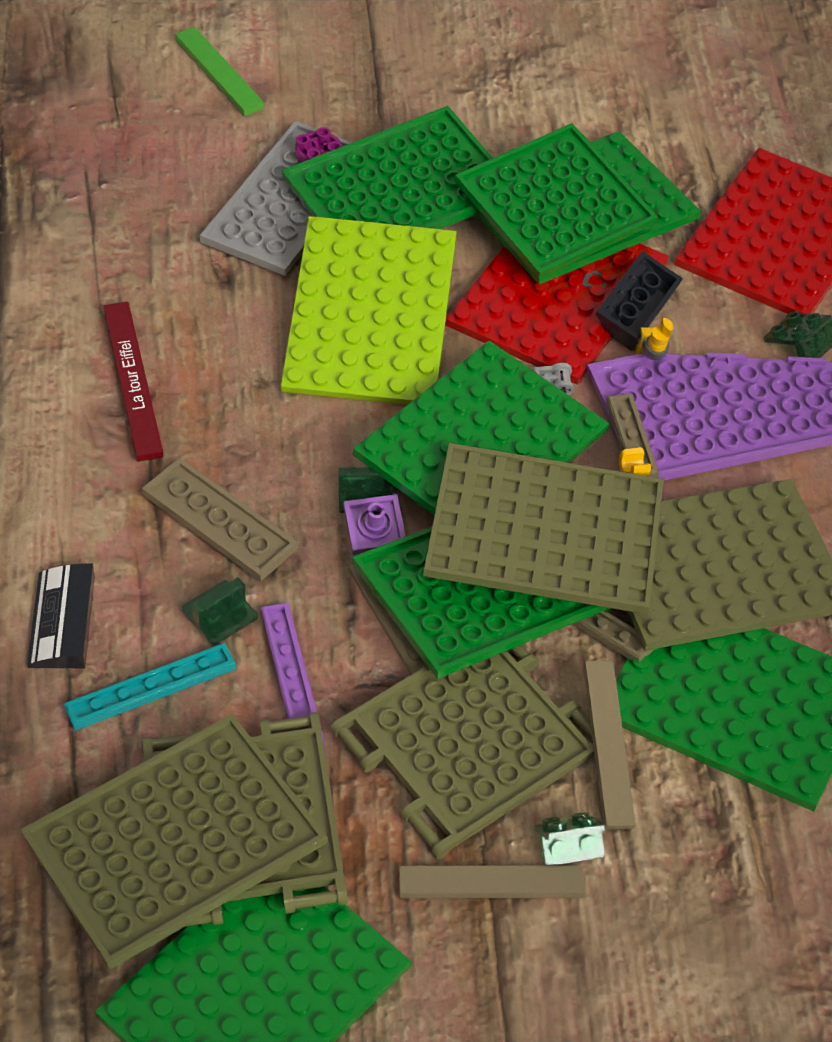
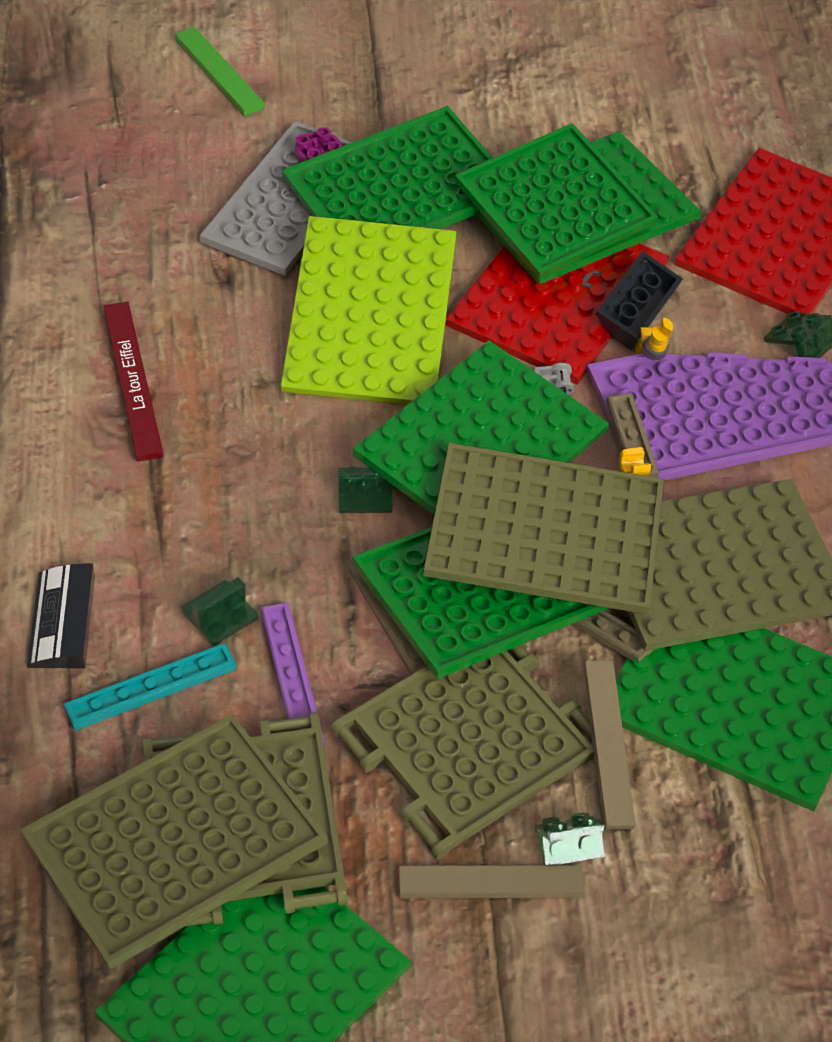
dark tan plate [142,458,298,582] -> none
medium lavender plate [343,494,406,555] -> none

